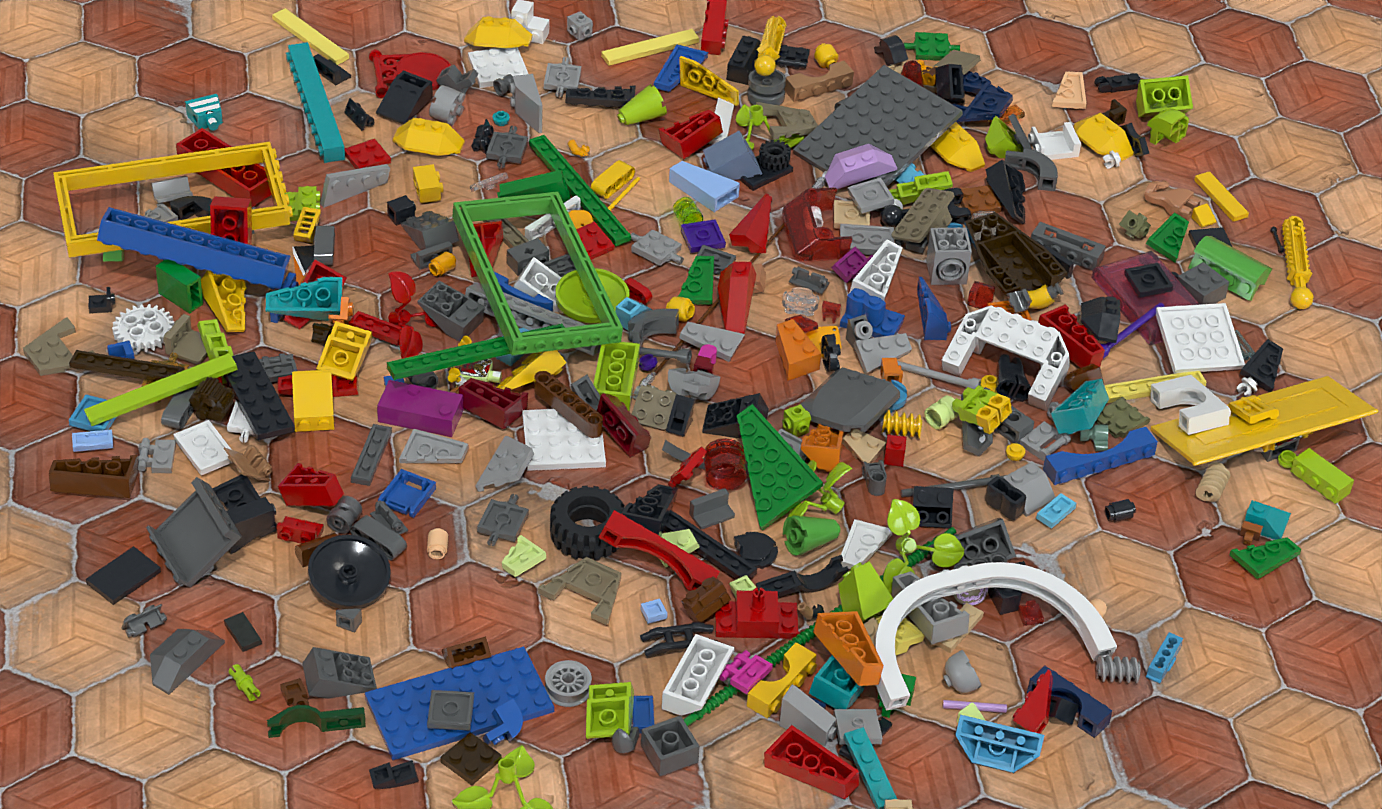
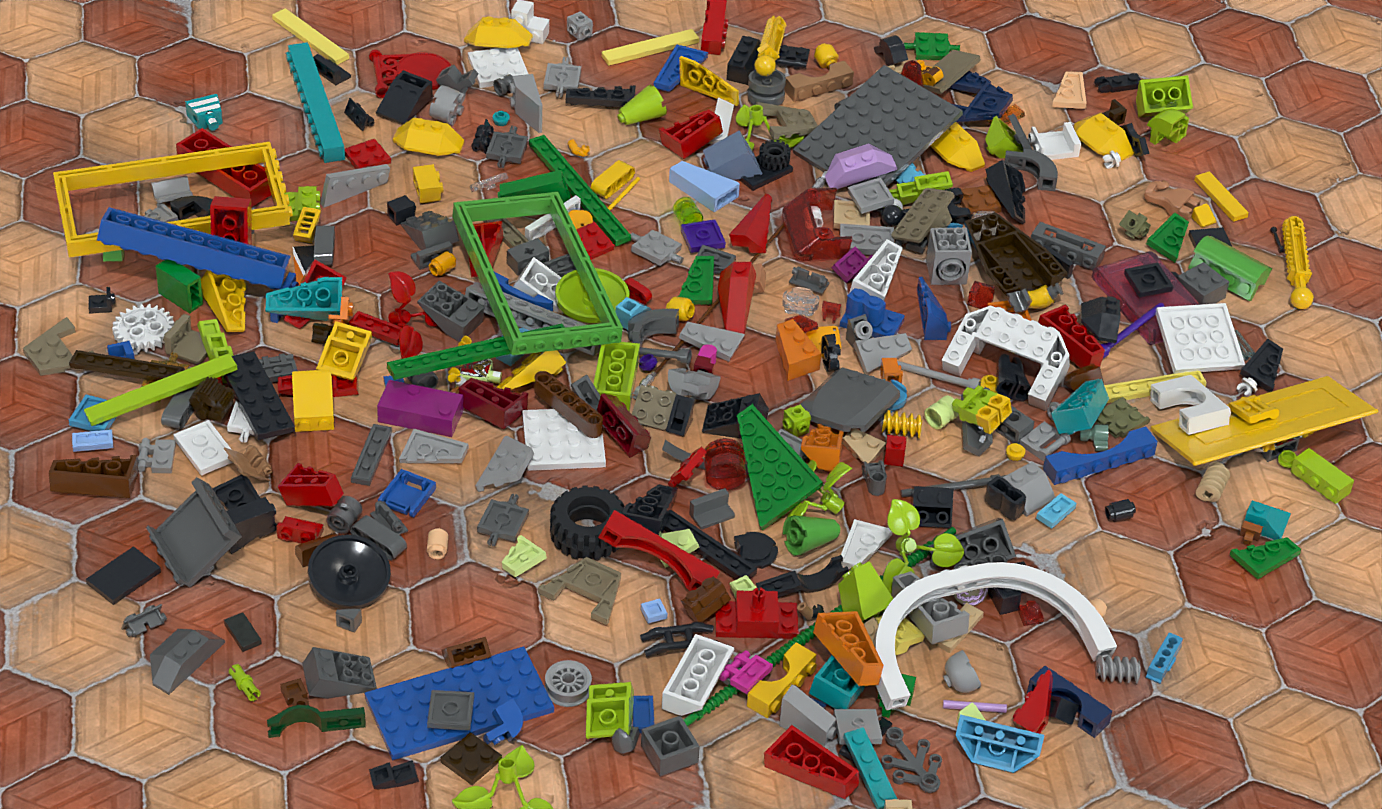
black slope [935,64,965,103] -> none
none -> dark grey plant [881,727,942,793]

